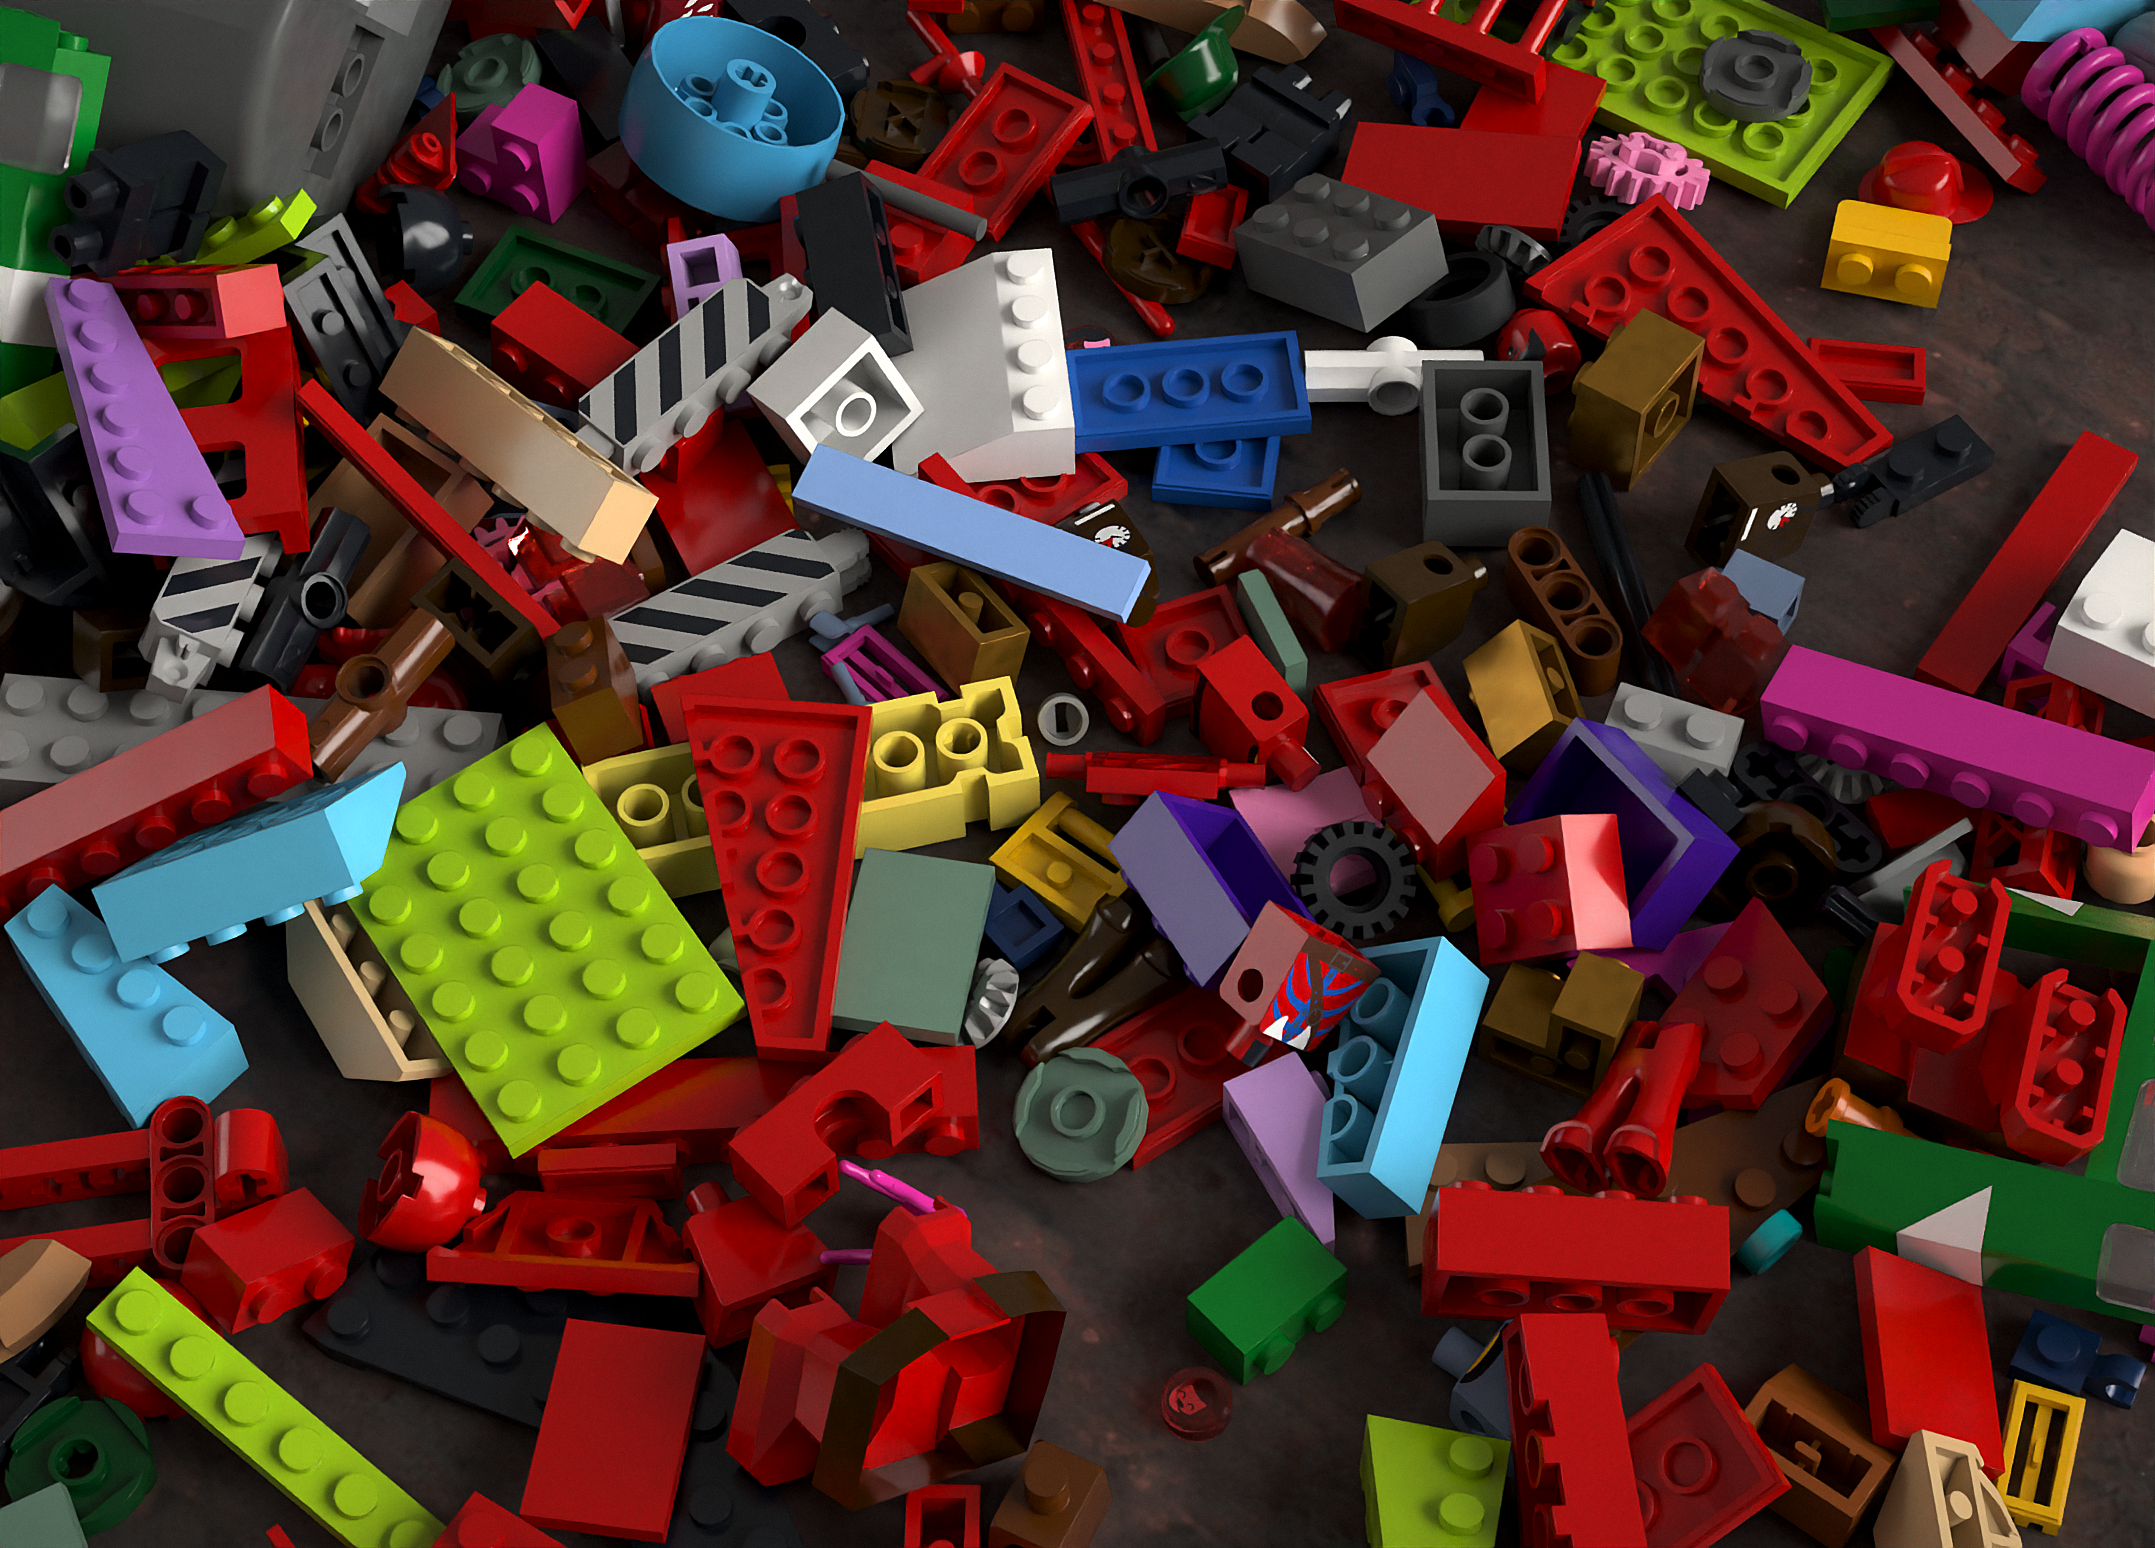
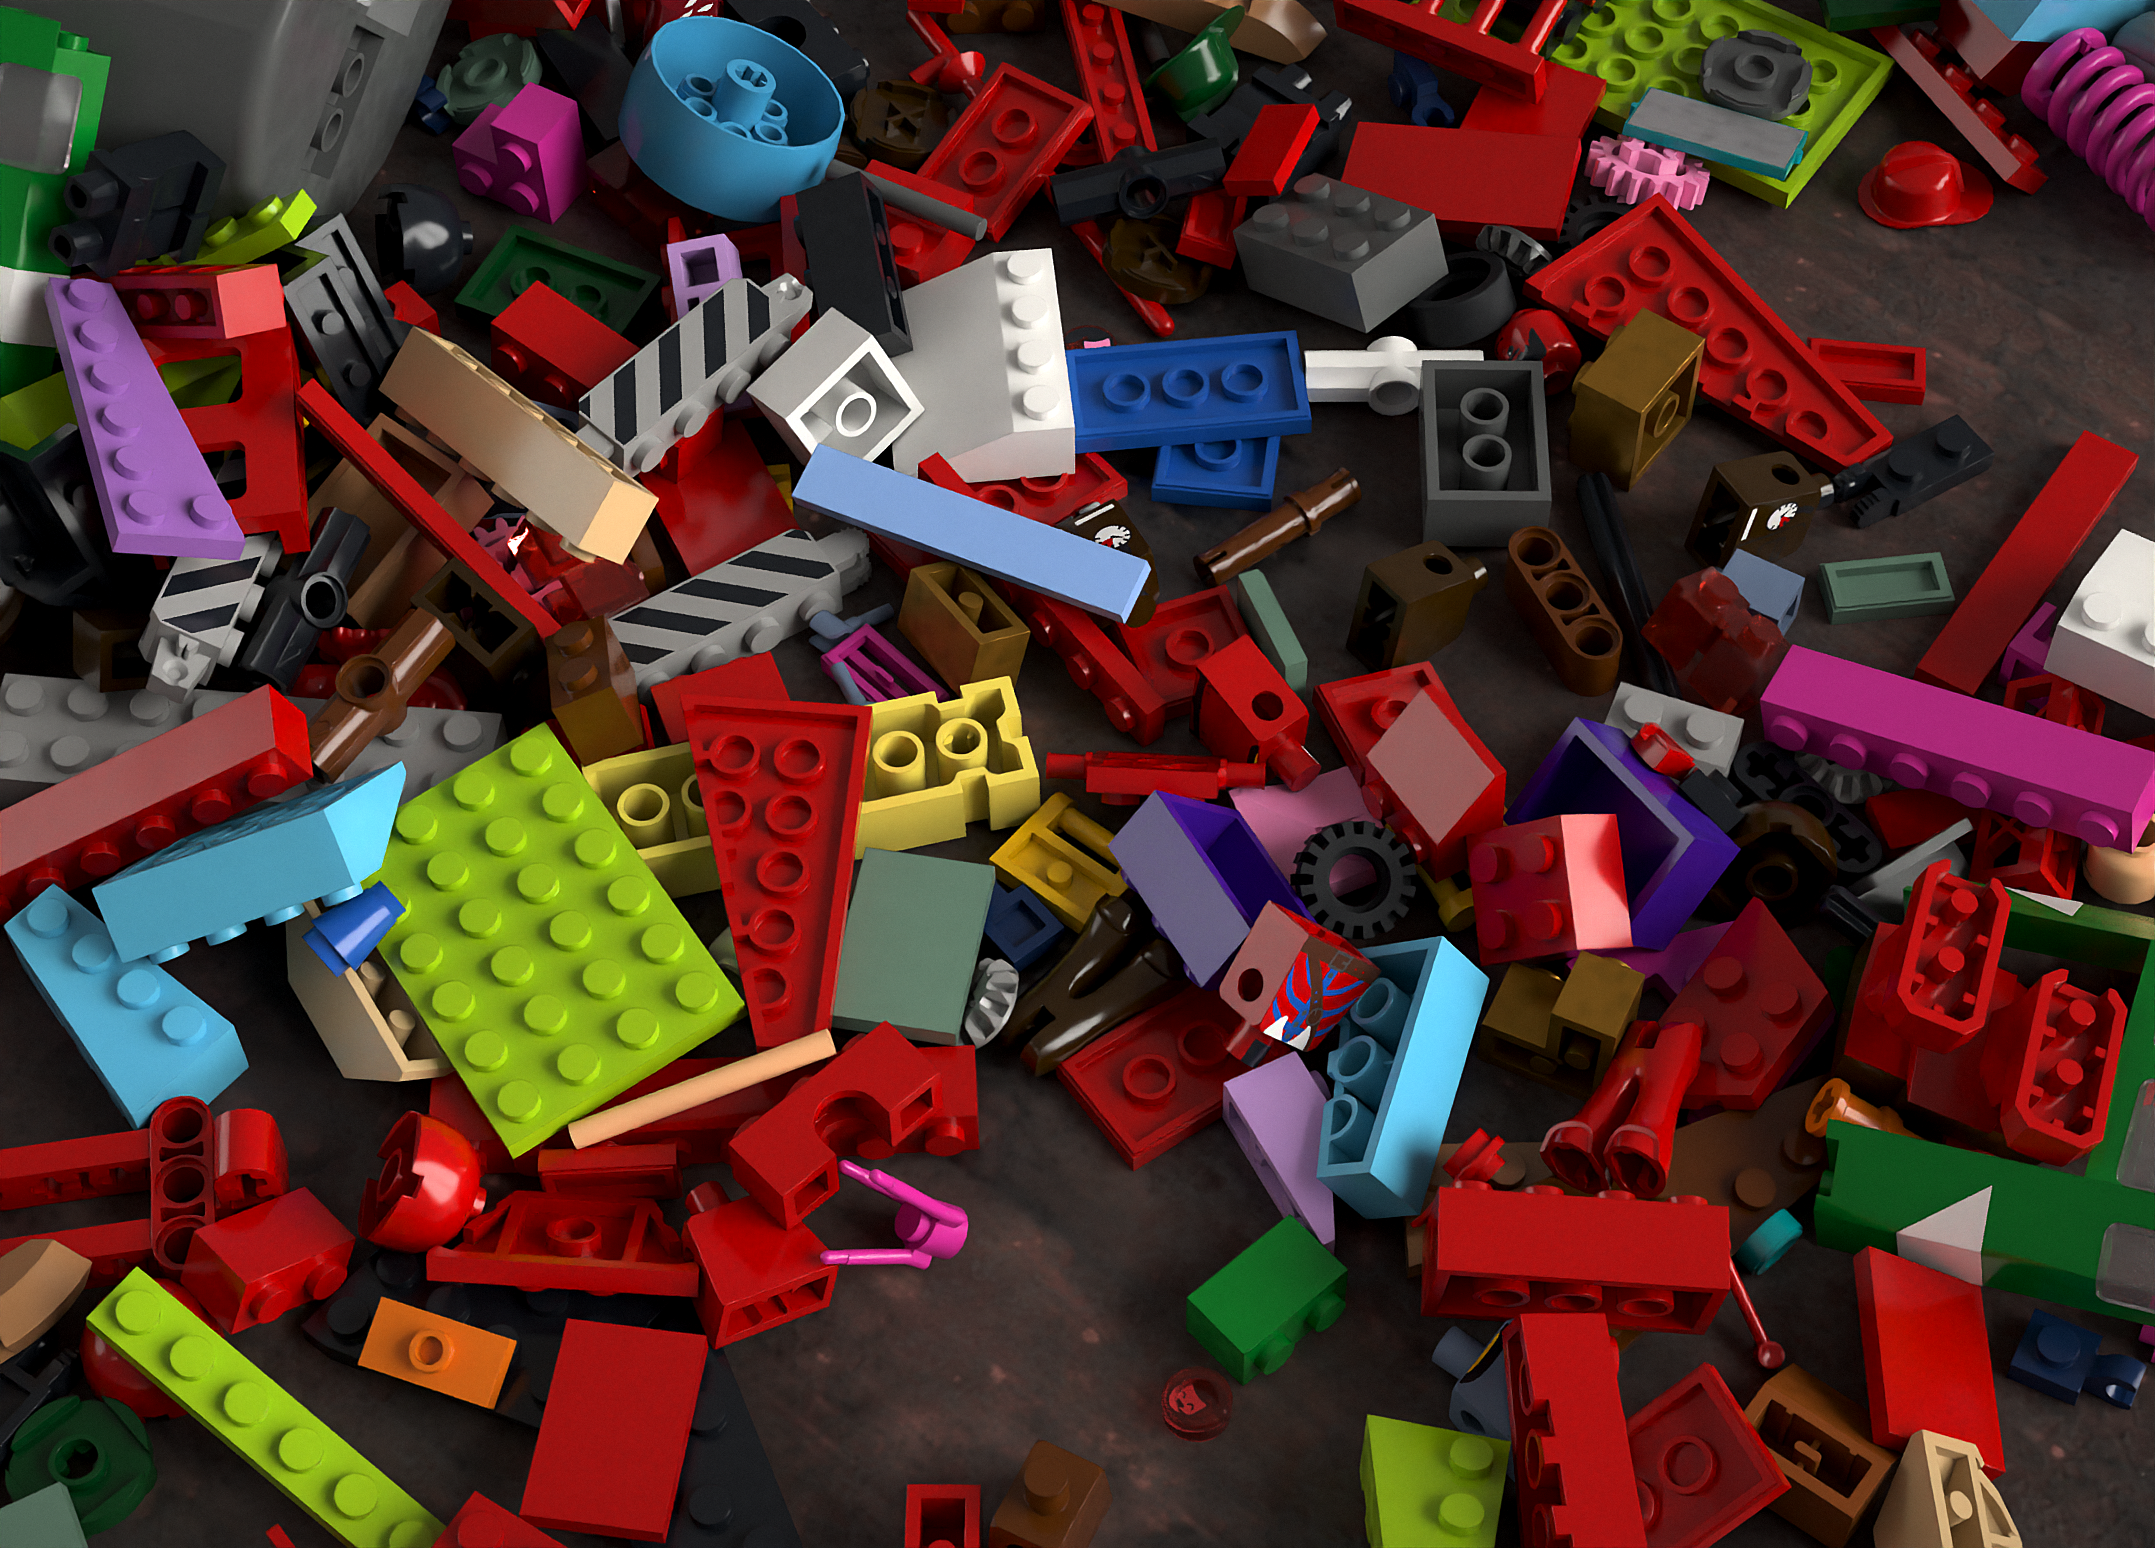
red hinge [354,92,458,215] -> none
red piece [725,1195,1067,1511] -> none
sand green tile [1012,1047,1149,1183] -> none
light grey hinge [1037,693,1089,746] -> none
clear red plant [1243,527,1364,653] -> none
pearl gold brick [1462,619,1586,776] -> none
yellow bracket [1820,200,1952,309] -> none
yellow tile [1991,1379,2086,1536] -> none
none -> blue cone [302,880,406,978]
none -> orange plate [357,1297,517,1410]
none -> light nougat bar [568,1028,836,1150]
none -> red tile [1222,103,1320,197]
none -> red plate [1410,1127,1506,1228]
none -> flat silver piece [1622,87,1809,181]
none -> red tile [1630,722,1695,781]
none -> red hinge [1730,1241,1785,1370]
none -> sand green tile [1817,552,1955,625]

